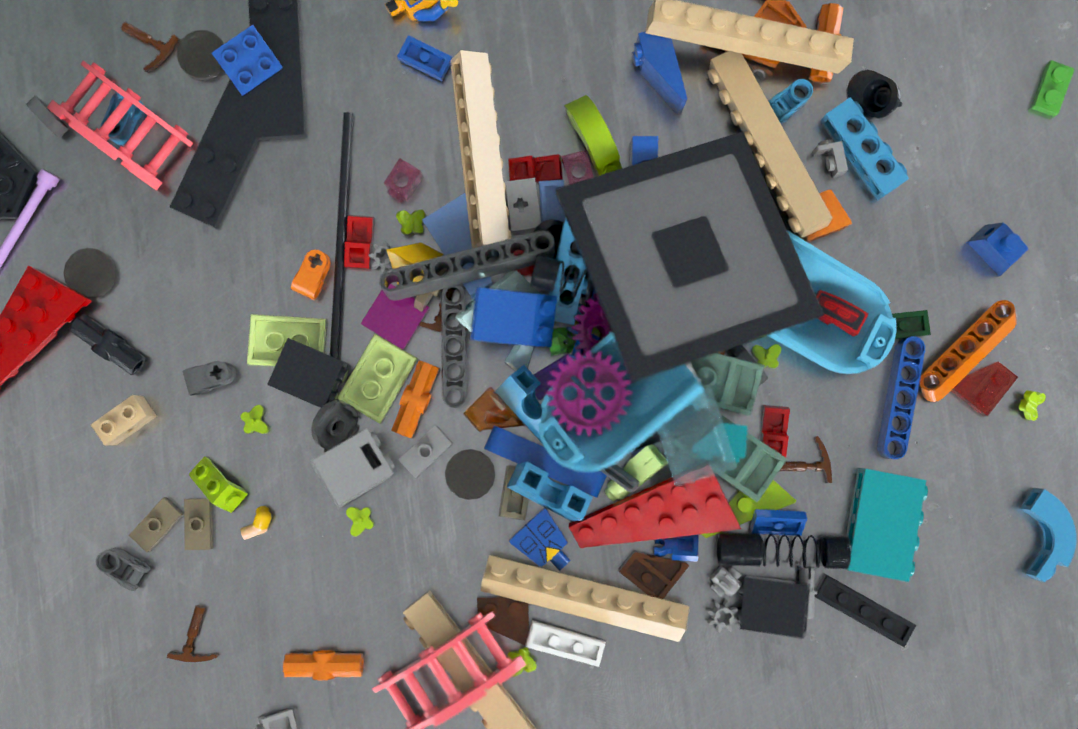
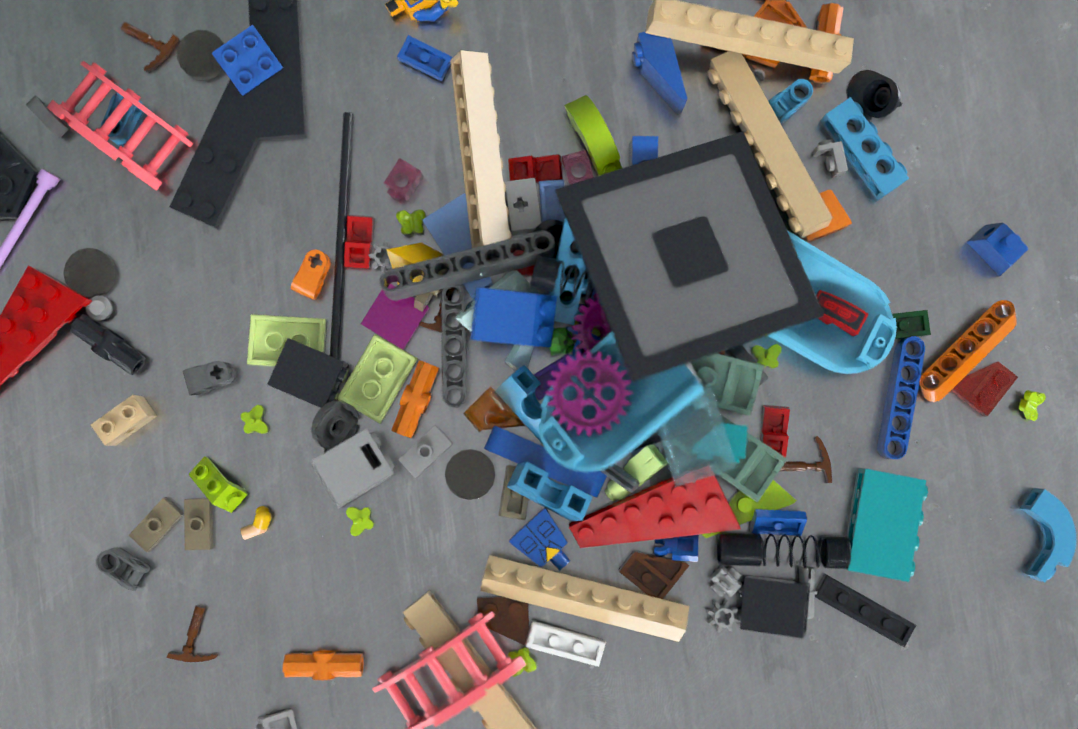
bright green plate [1031,60,1075,117] -> none
none -> light grey plate [86,296,112,321]

